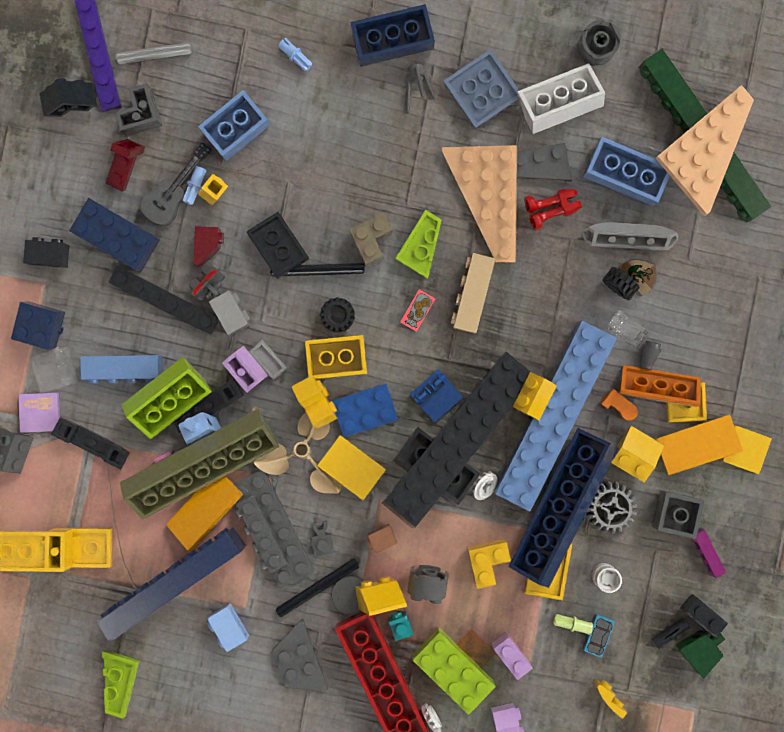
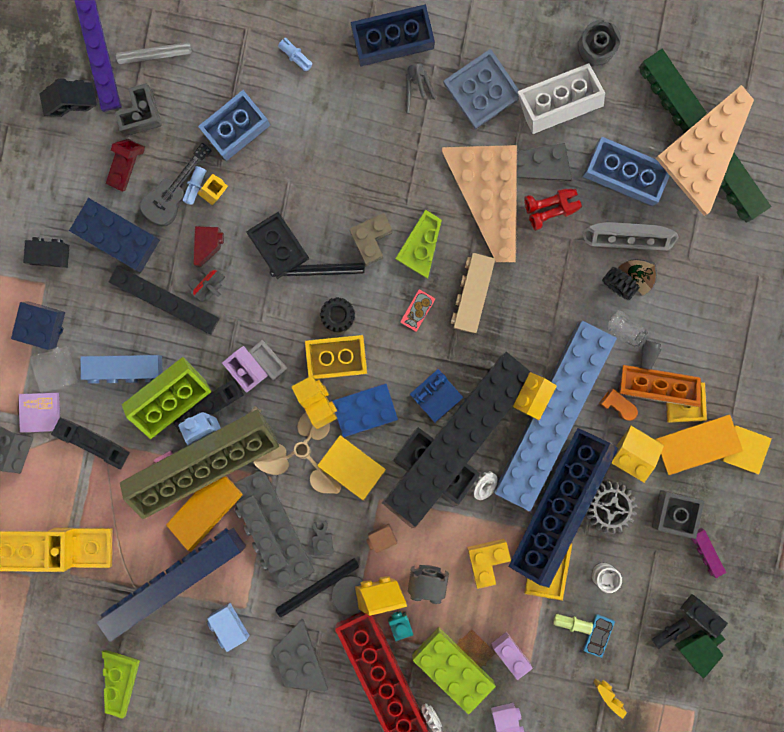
light grey brick [209,290,251,336] -> none

